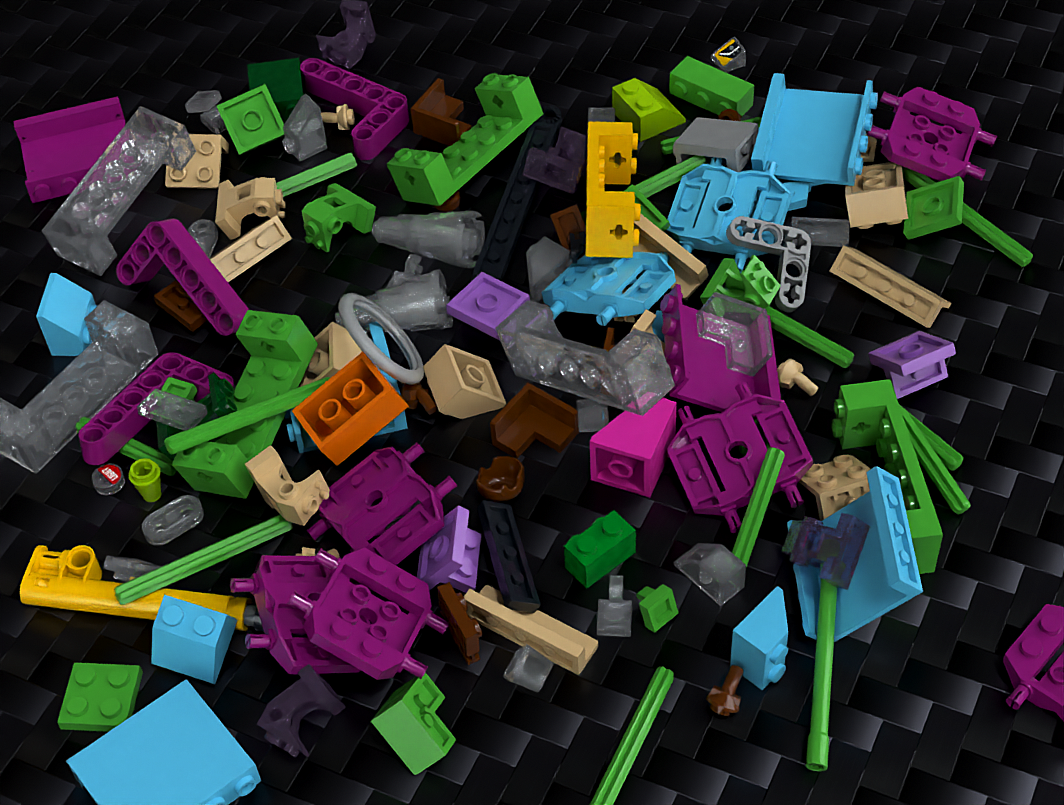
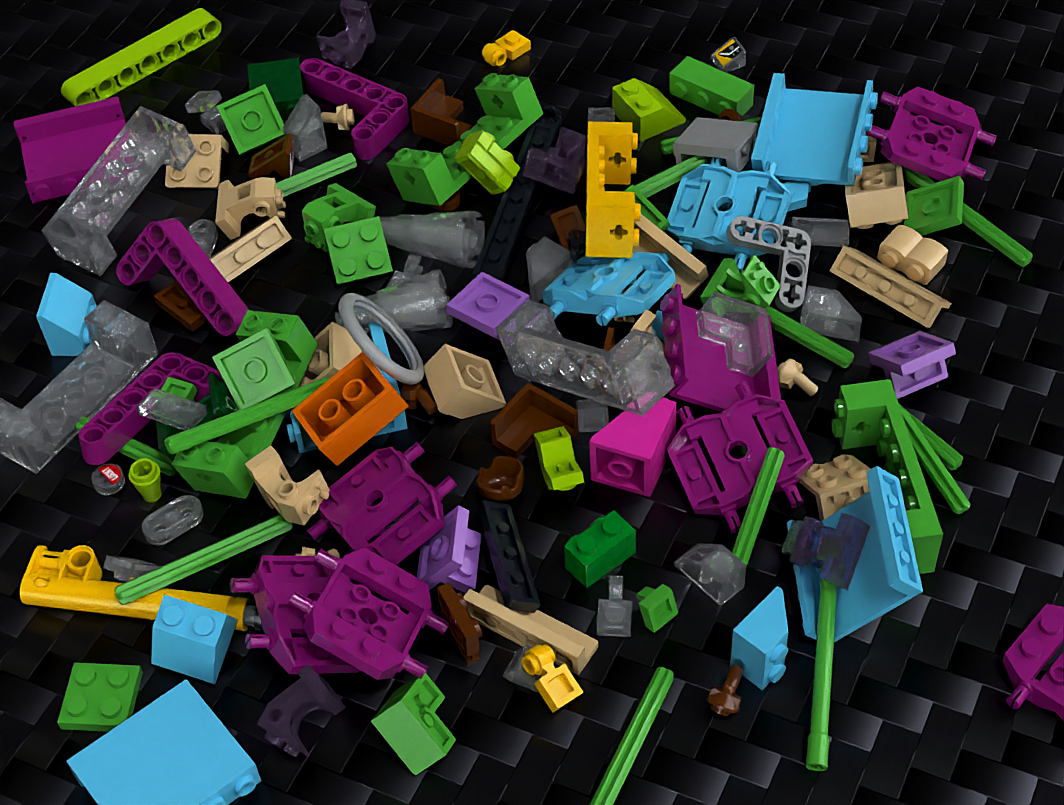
none -> lime beam [61,8,222,107]
none -> bright green plate [212,328,298,410]
none -> reddish brown slope [248,133,294,179]
none -> bright green plate [323,216,393,286]
none -> lime brick [454,130,520,195]
none -> yellow plate [482,30,531,66]
none -> yellow plate [521,644,584,713]
none -> lime brick [534,426,584,491]
none -> clear slope [800,285,862,342]
none -> tan brick [877,225,948,285]

